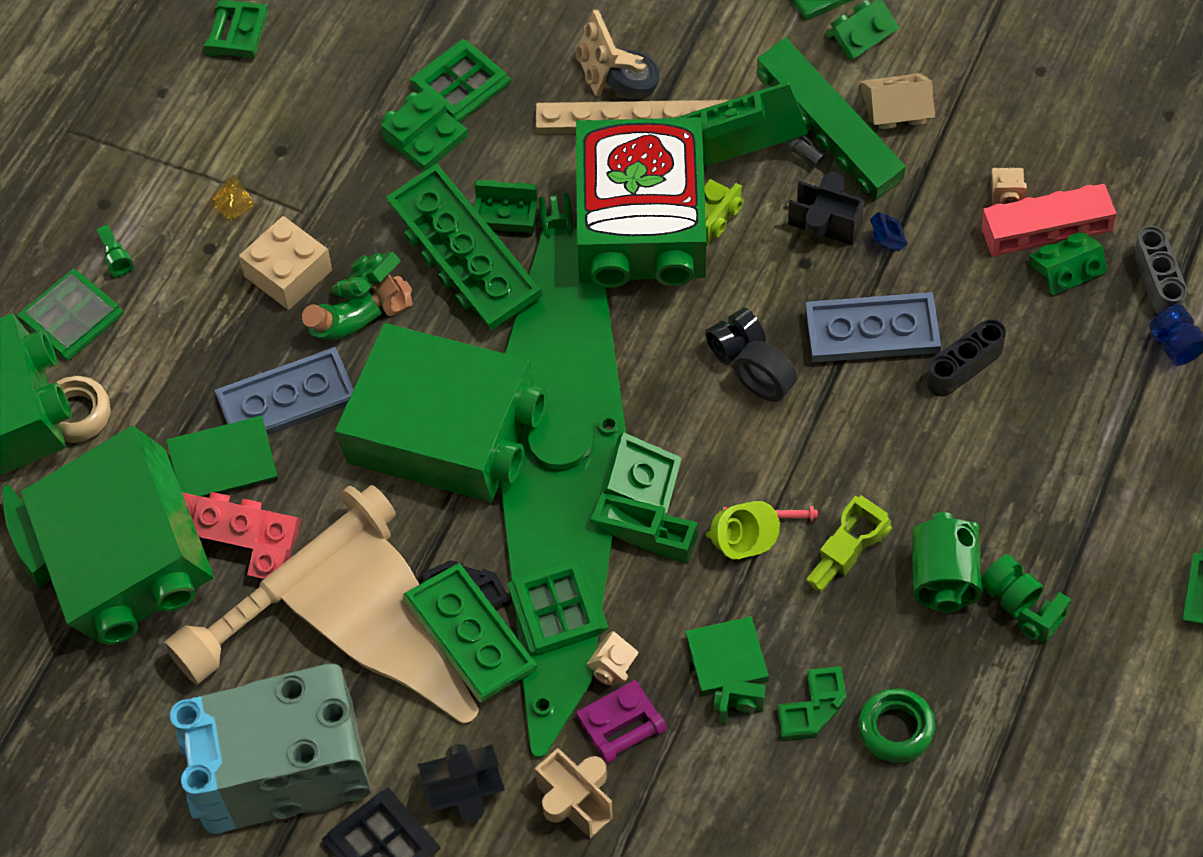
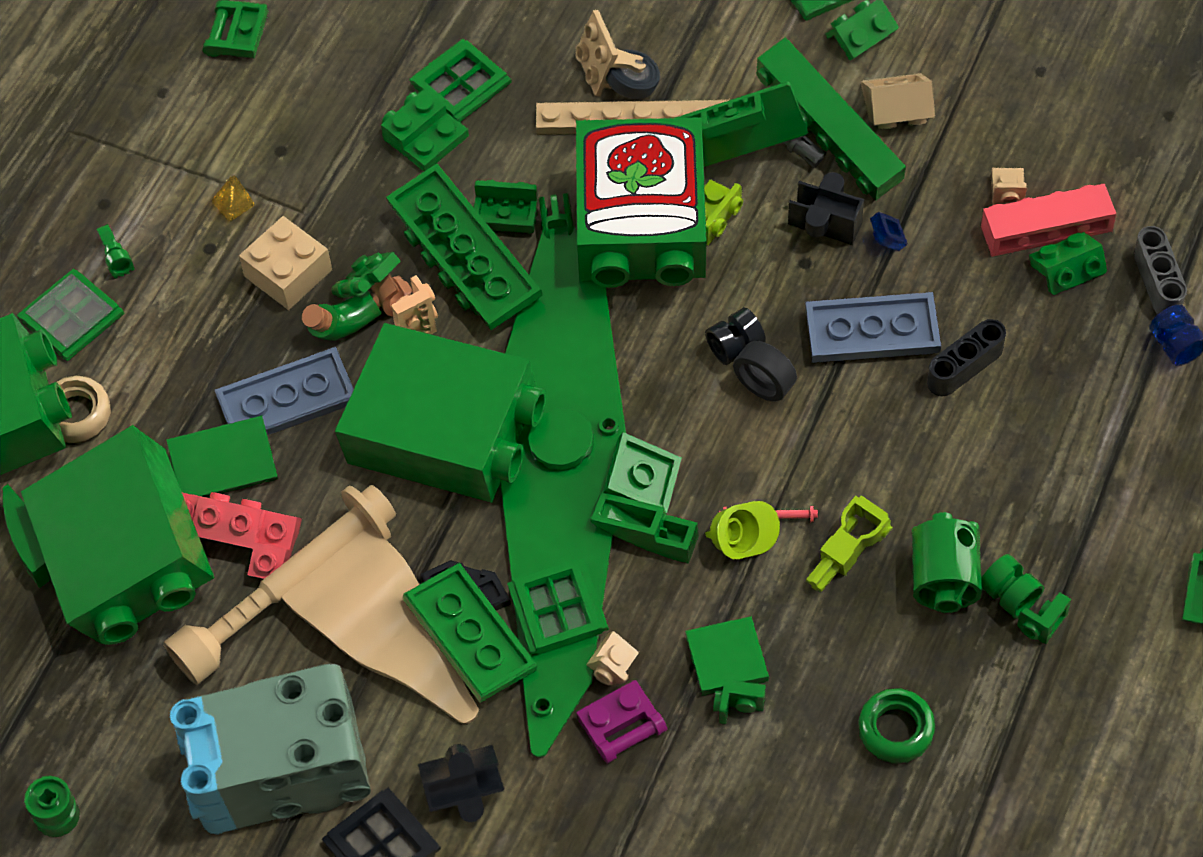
tan piece [535,748,613,839] -> none
green tile [777,666,846,741] -> none
none -> green wheel [24,776,80,837]
none -> light nougat bracket [391,275,438,334]

